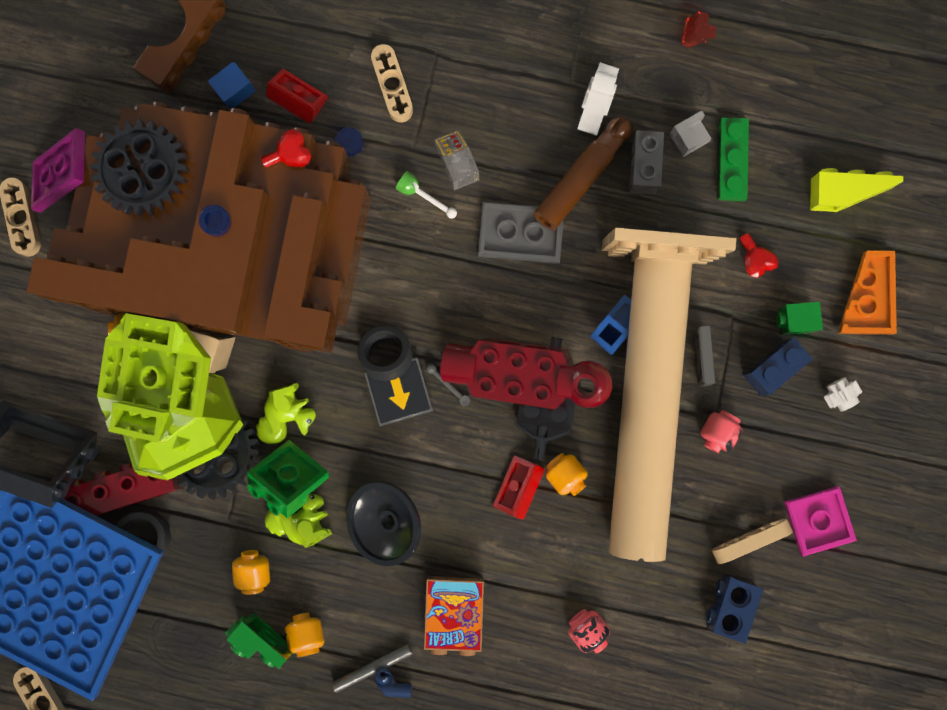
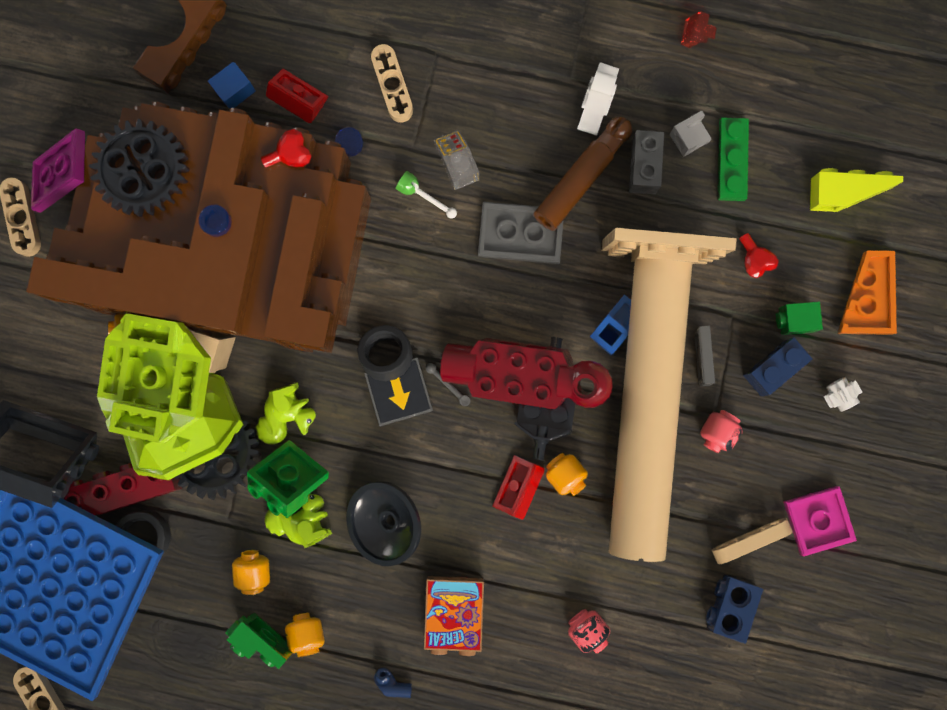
dark grey bar [332,644,413,693] -> none

